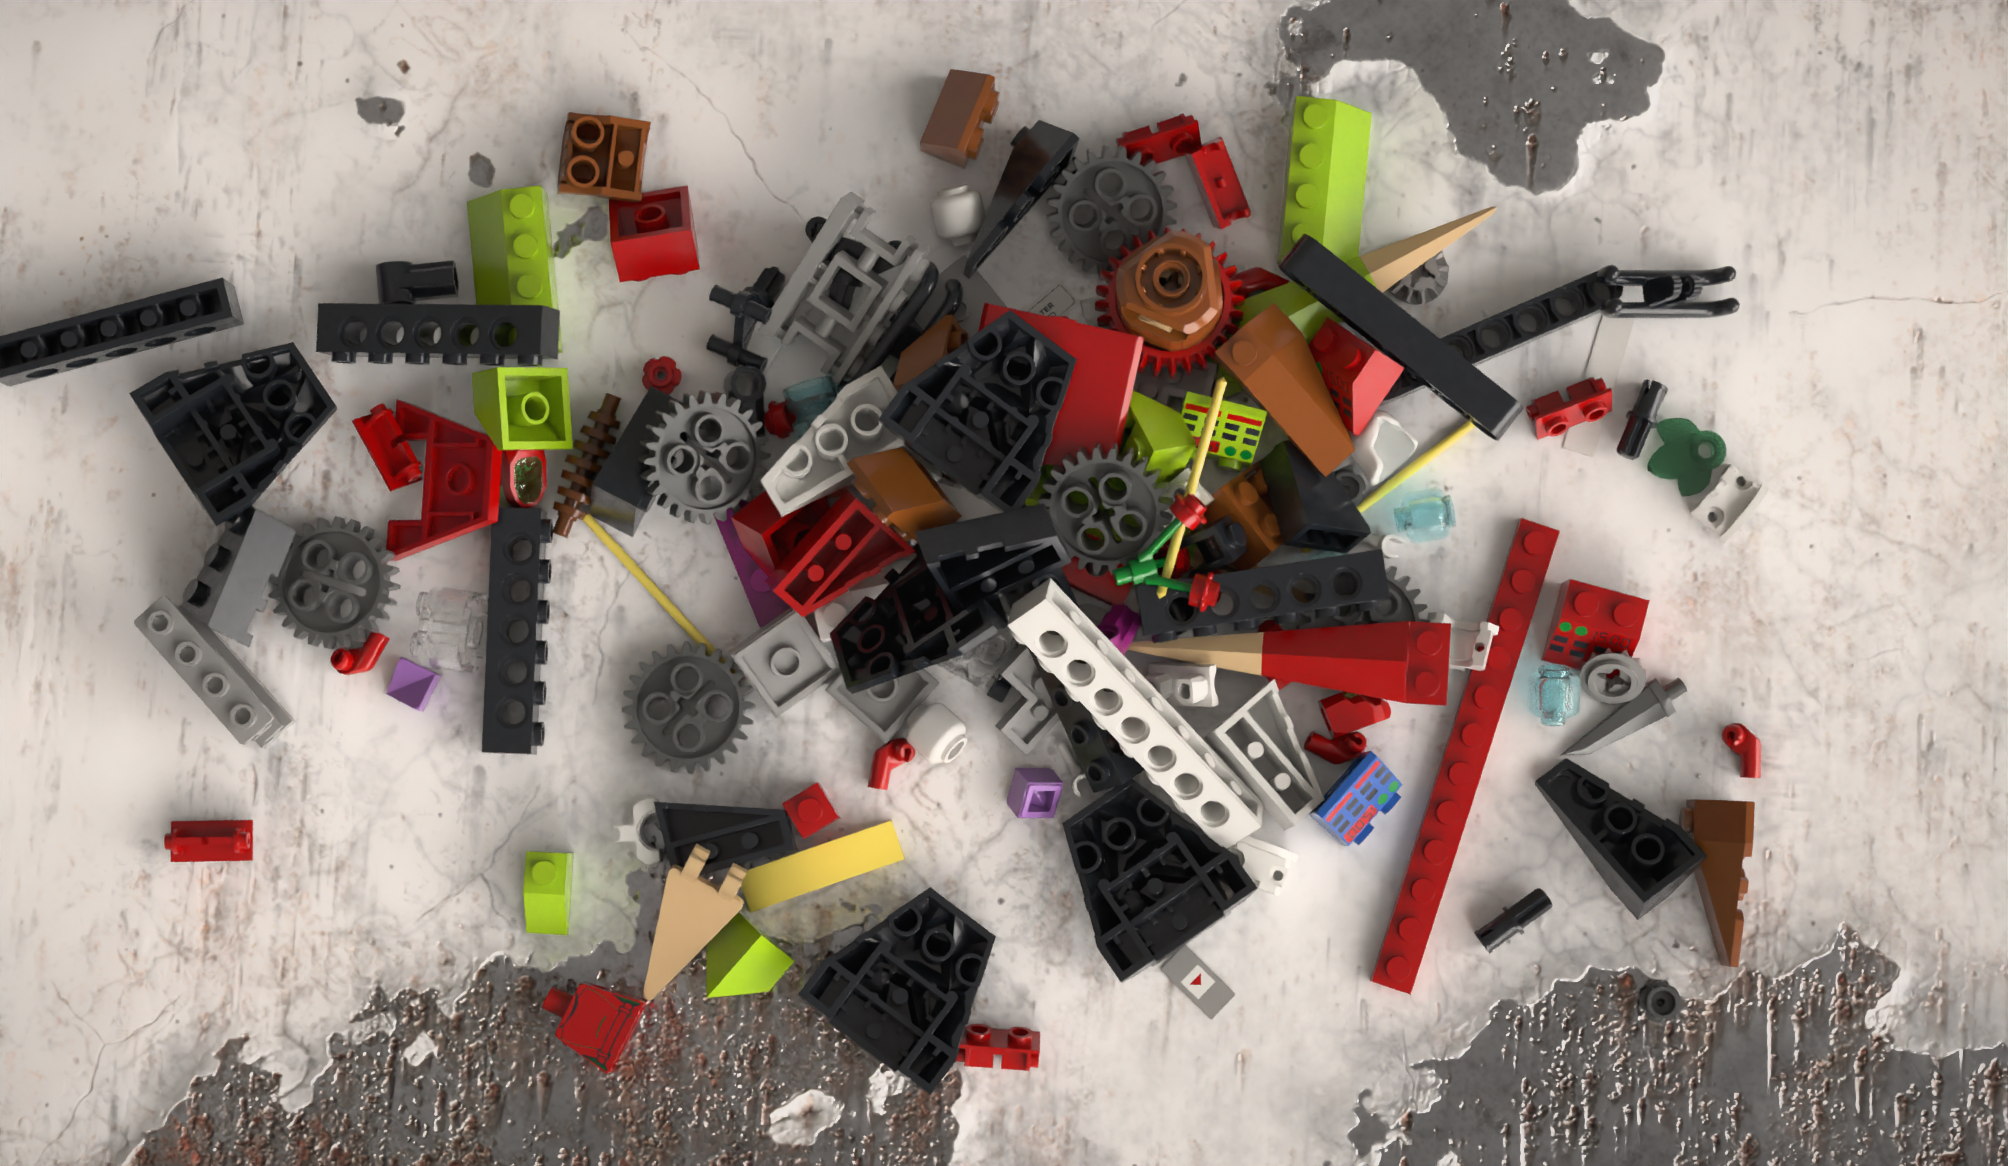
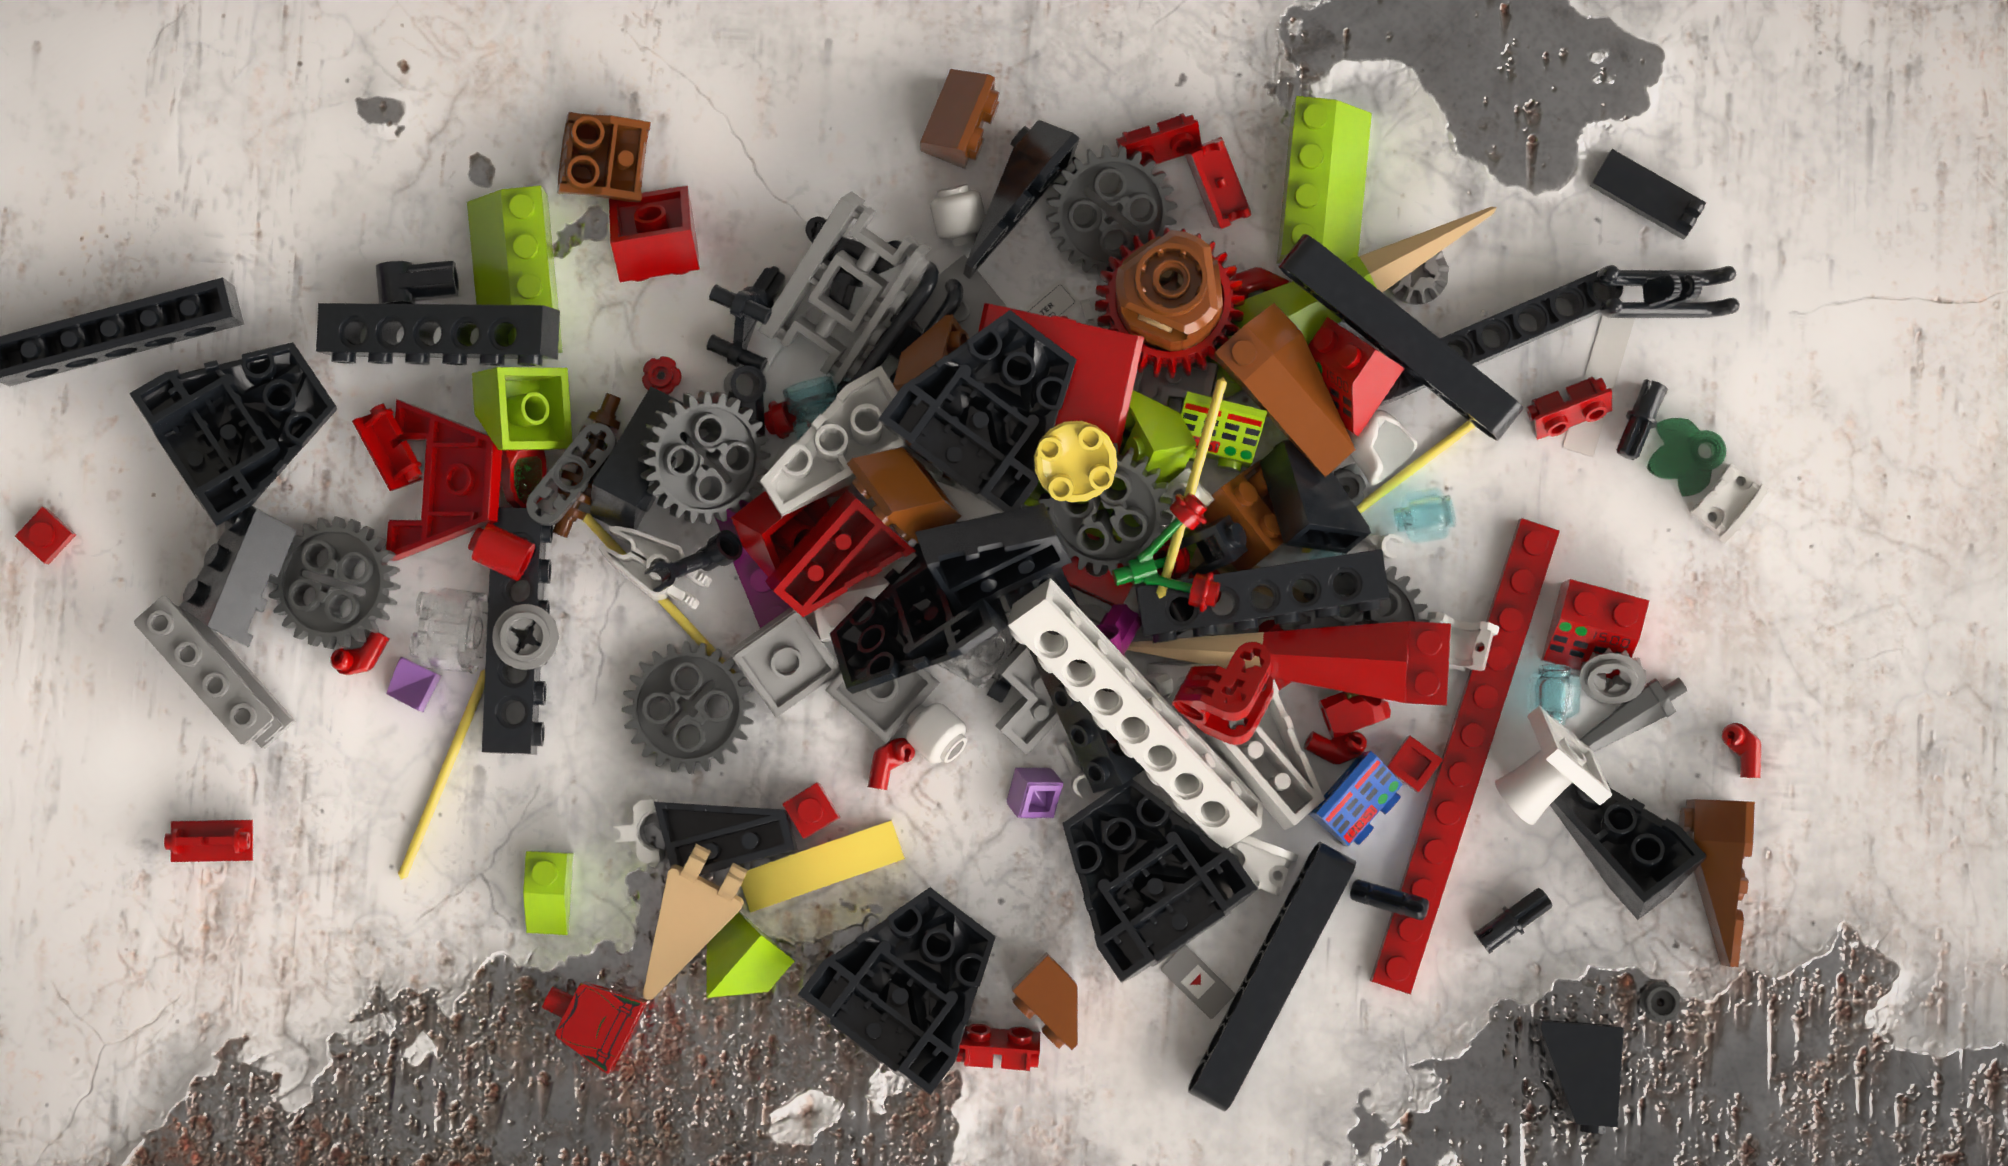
none -> red plate [15,506,76,565]
none -> light yellow axle [398,669,485,880]
none -> red brick [468,523,535,581]
none -> light grey gear [492,604,560,670]
none -> dark grey beam [526,423,617,526]
none -> white hinge [598,526,713,610]
none -> black brick [644,530,743,592]
none -> dark orange slope [1012,952,1078,1050]
none -> light yellow dish [1034,421,1117,502]
none -> red piece [1172,642,1274,745]
none -> black beam [1188,841,1356,1112]
none -> black axle [1350,879,1429,920]
none -> red plate [1386,735,1443,793]
none -> white plant [1495,705,1612,825]
none -> black slope [1534,1019,1624,1134]
none -> black hinge [1590,149,1706,240]

